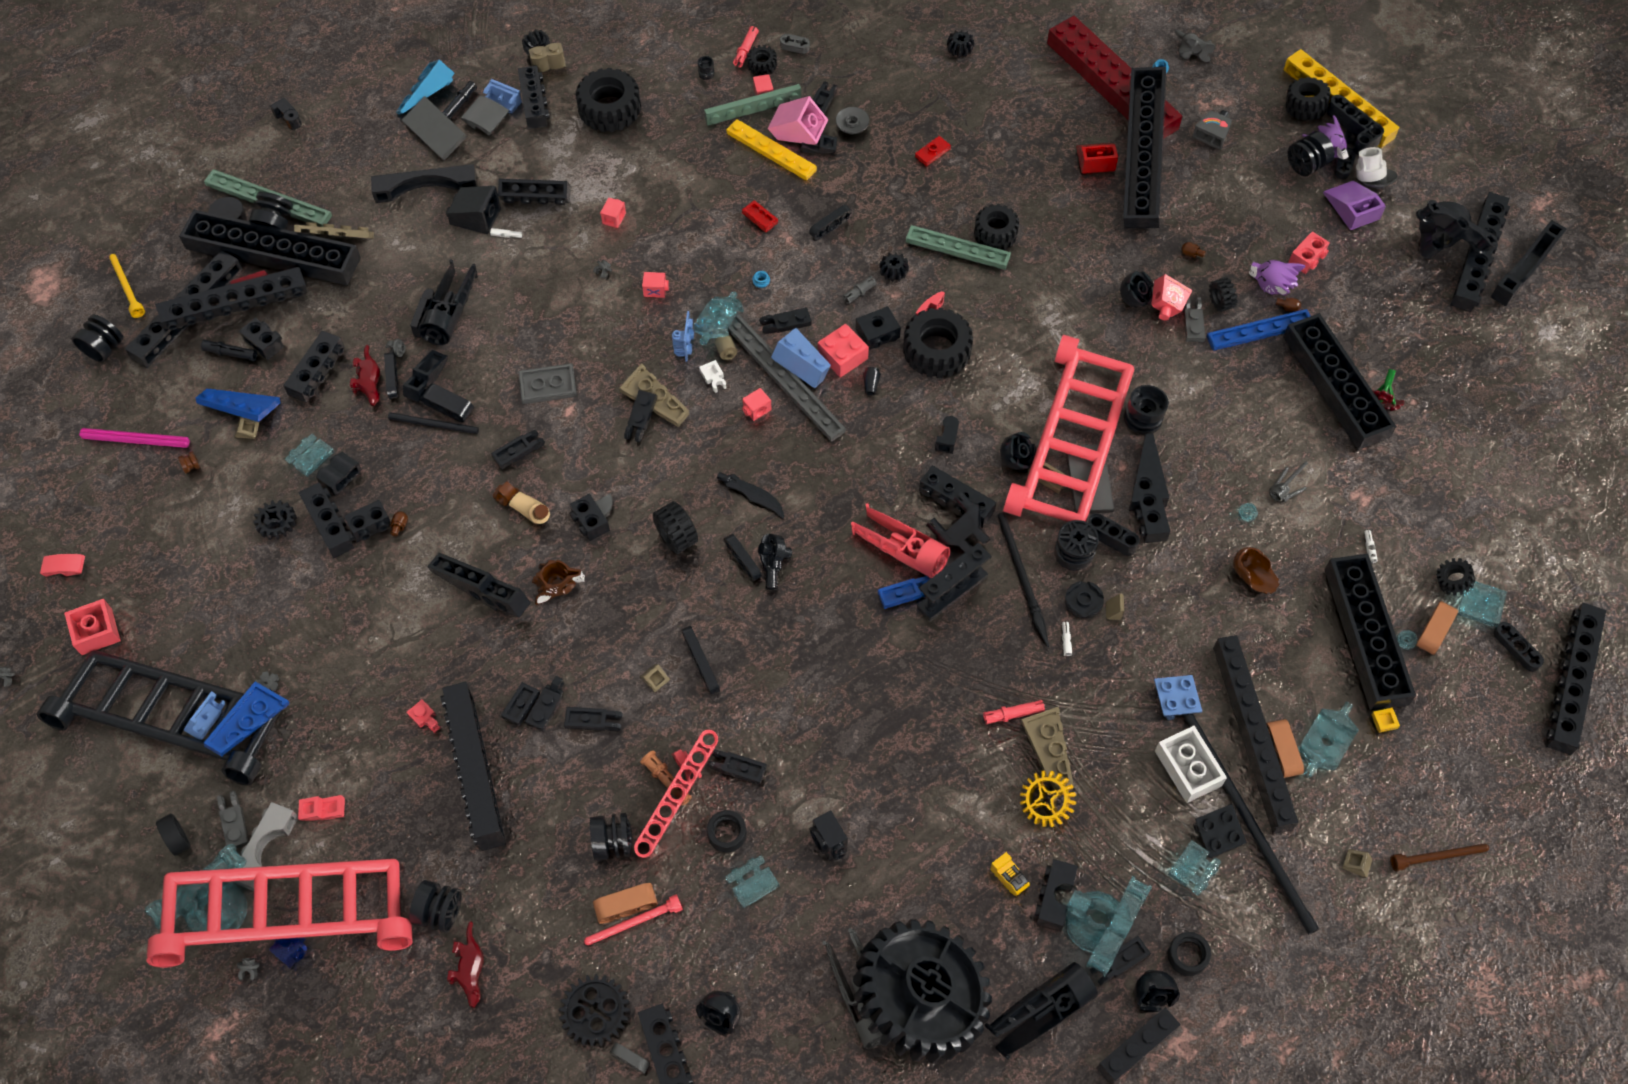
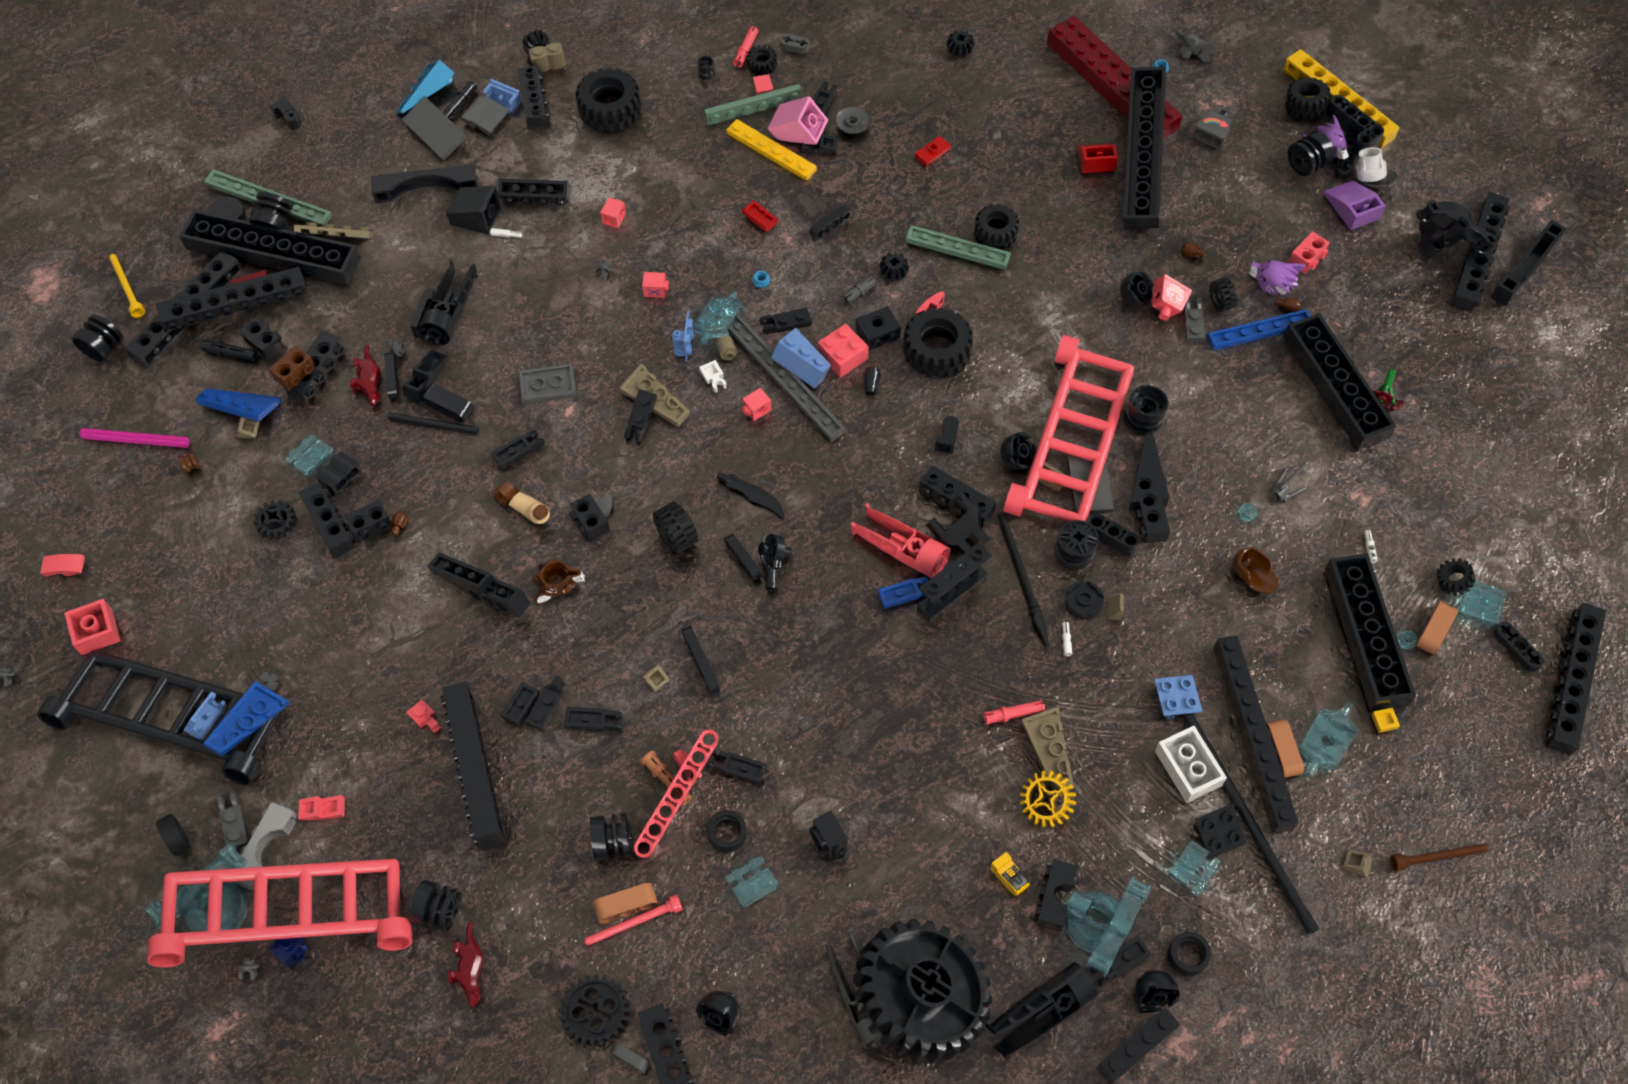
none -> reddish brown brick [269,345,315,391]

